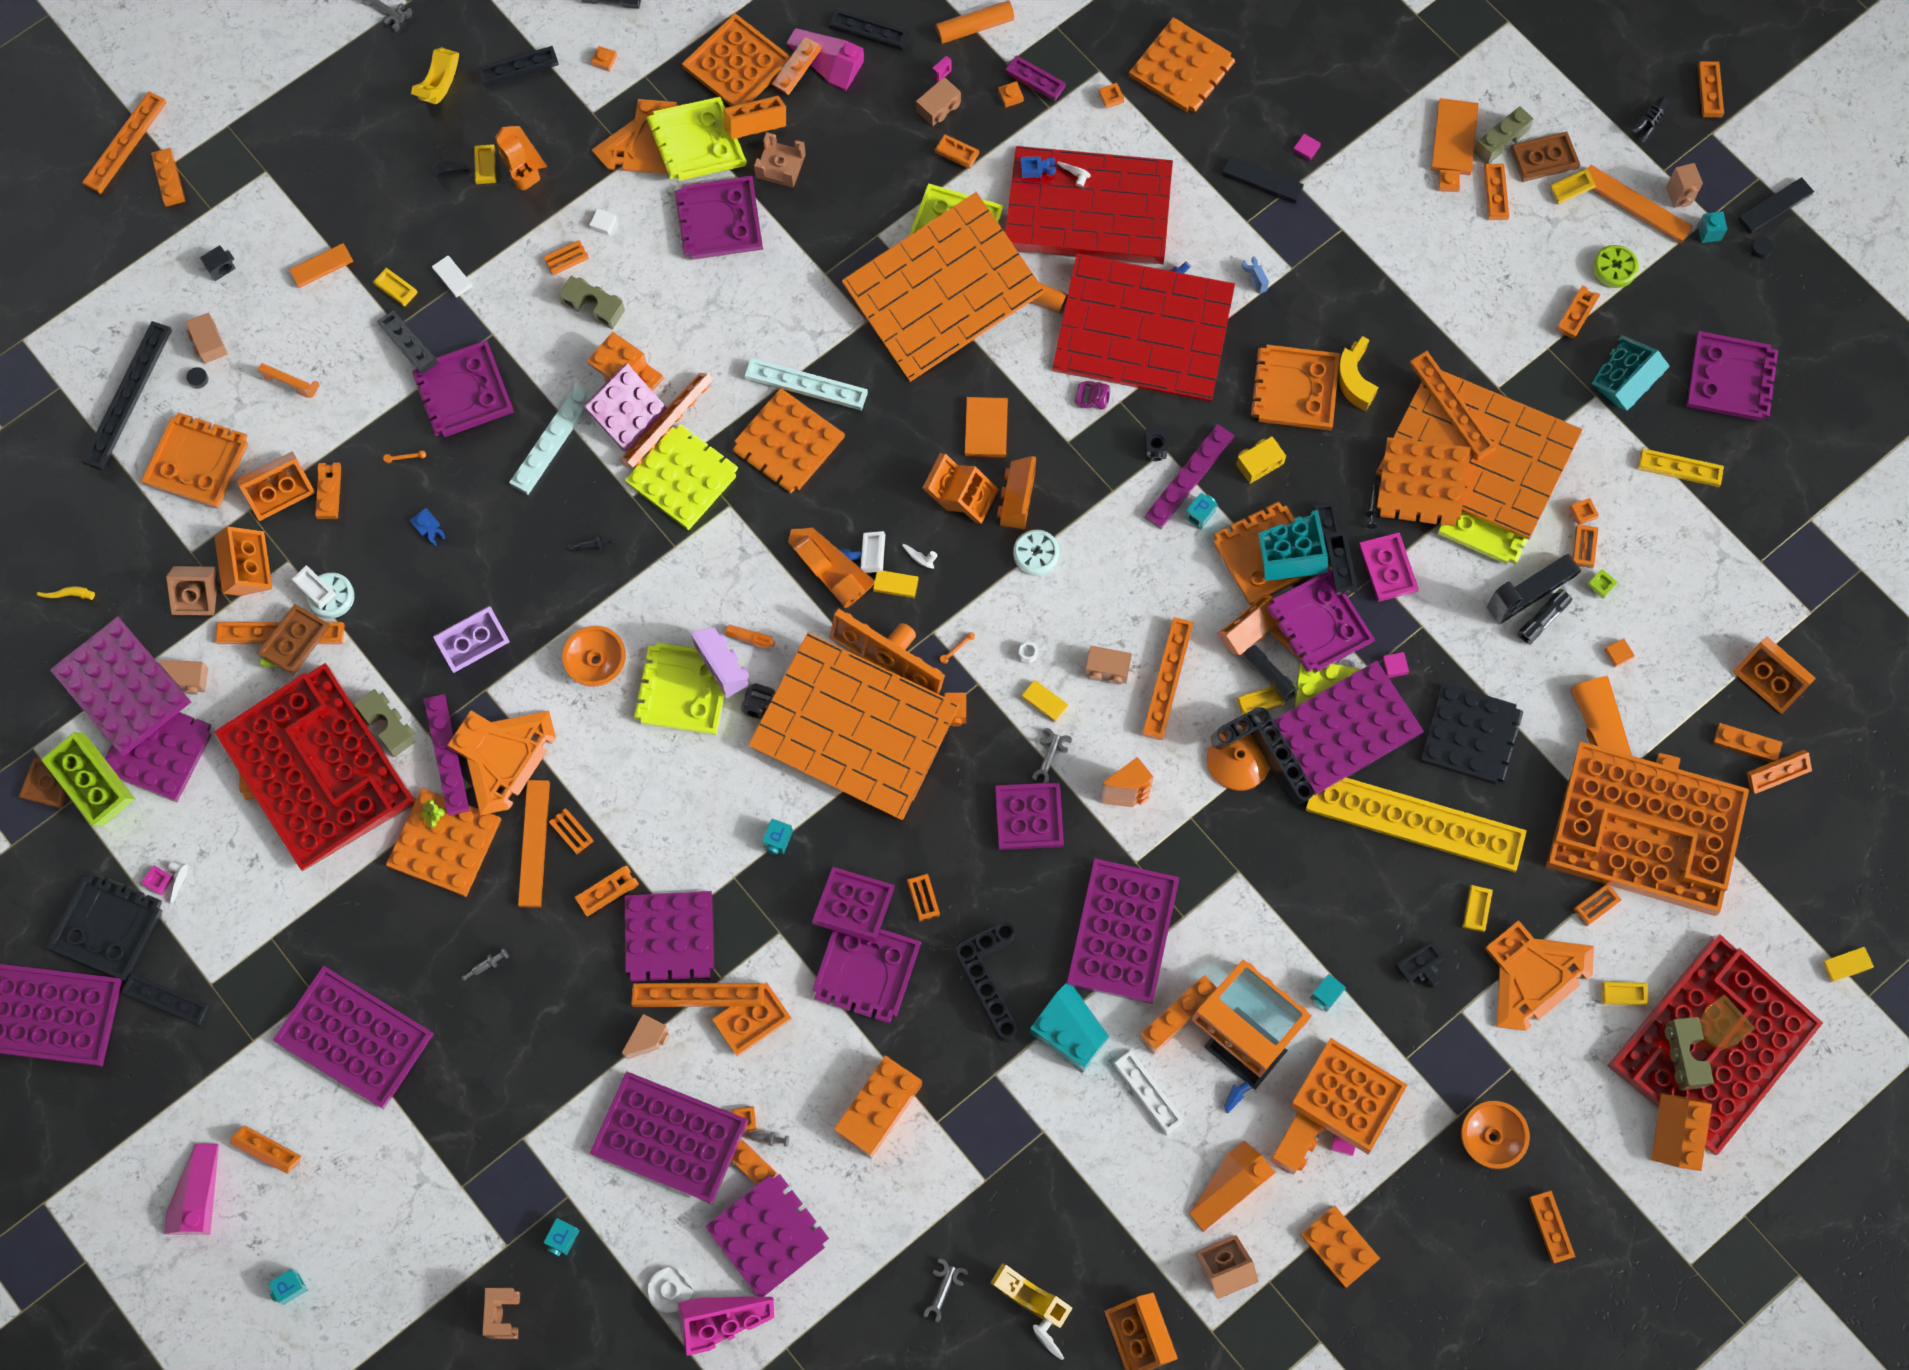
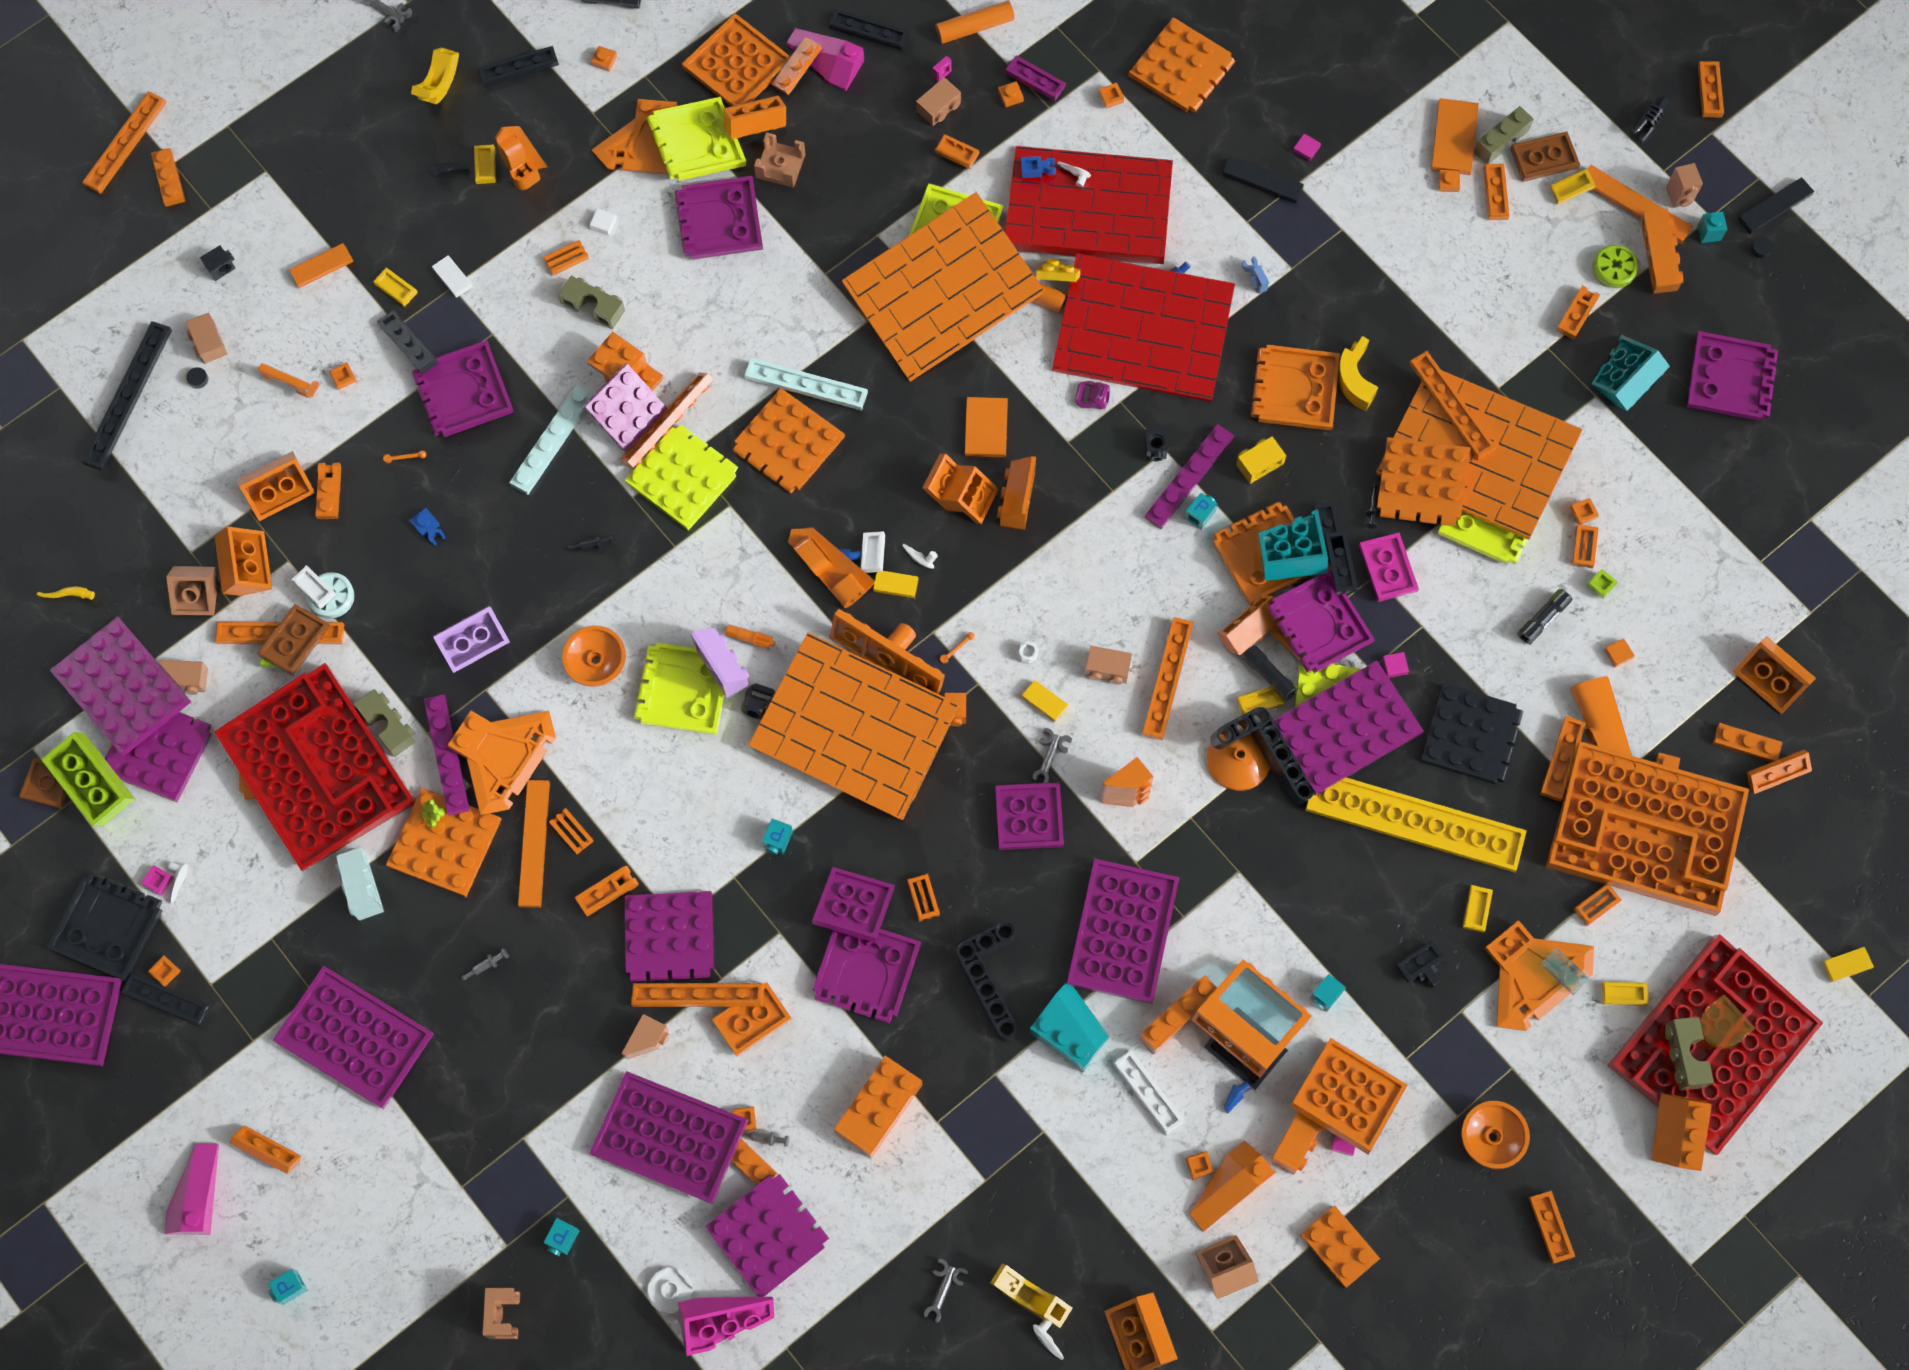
orange hinge [141,412,248,509] -> none
light aqua wheel [1013,530,1059,575] -> none
black beam [1486,554,1582,624] -> none
yellow tile [1637,448,1724,487] -> none
none -> orange tile [148,955,181,987]
none -> orange tile [329,362,357,390]
none -> light aqua wedge [335,847,384,920]
none -> yellow plate [1036,259,1080,282]
none -> orange tile [1185,1151,1214,1180]
none -> orange plate [1540,716,1586,802]
none -> clear light blue plate [1540,947,1589,995]
none -> orange brick [1640,208,1683,294]

